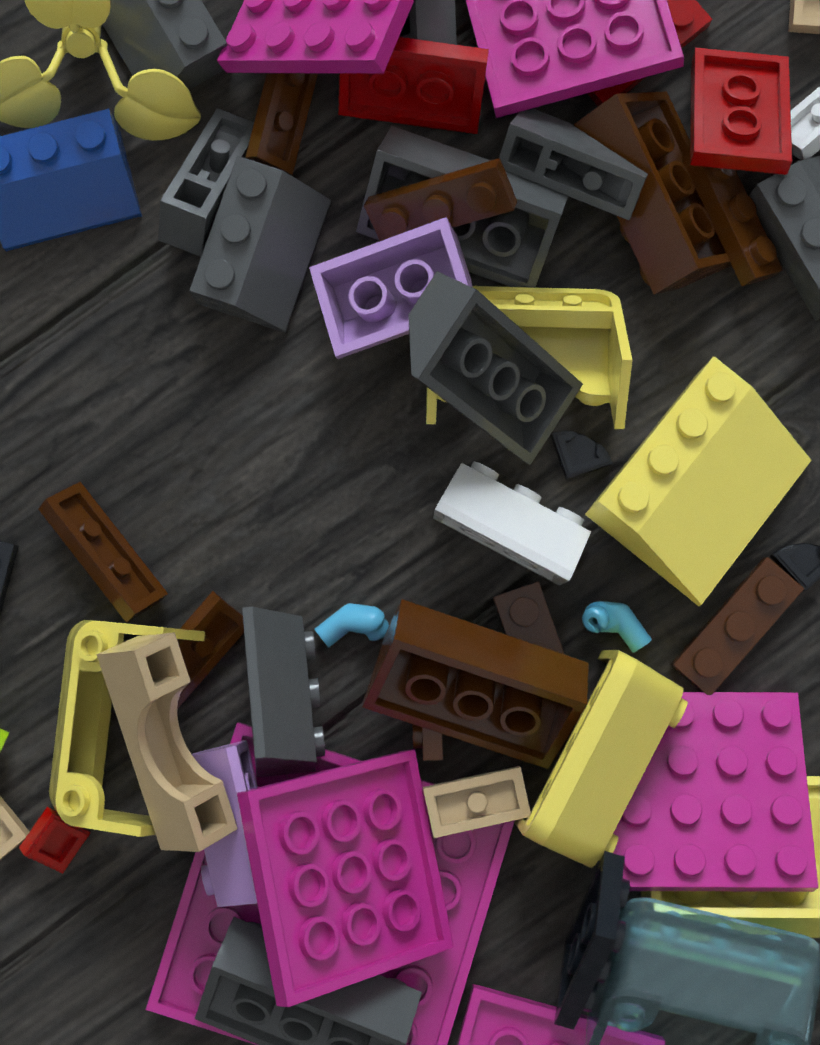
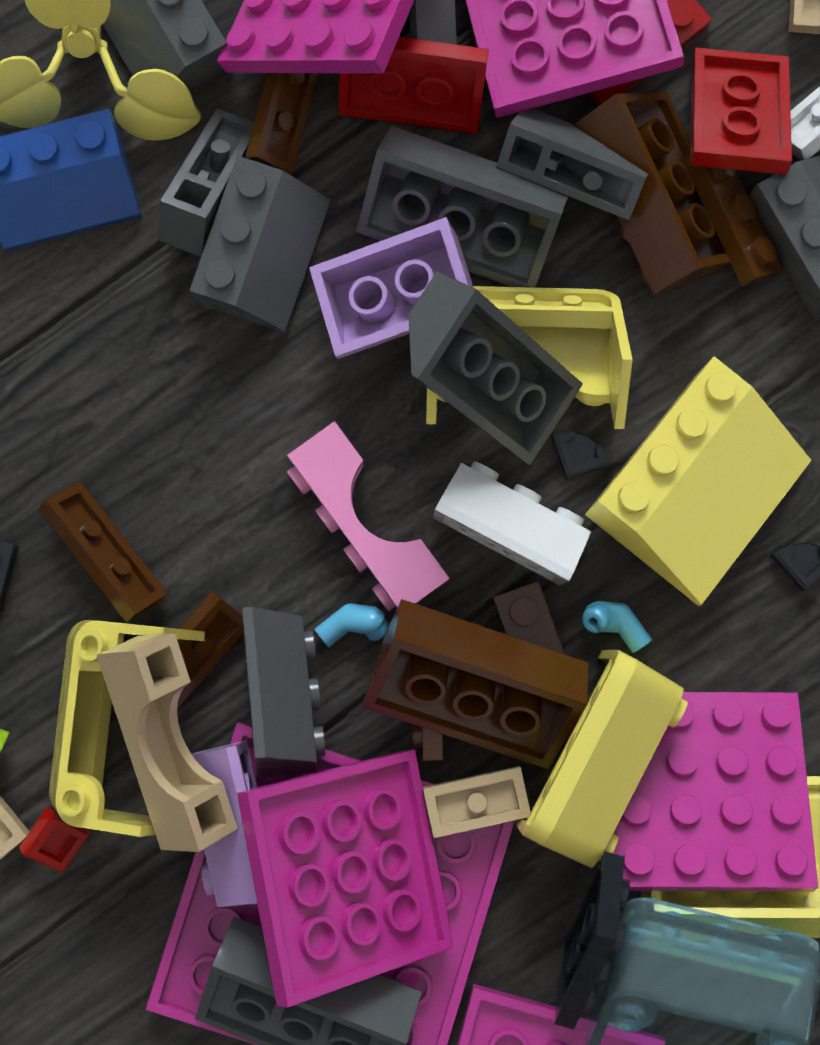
reddish brown plate [364,158,517,241] -> none
reddish brown plate [670,557,804,695] -> none
none -> bright pink arch [287,421,450,612]

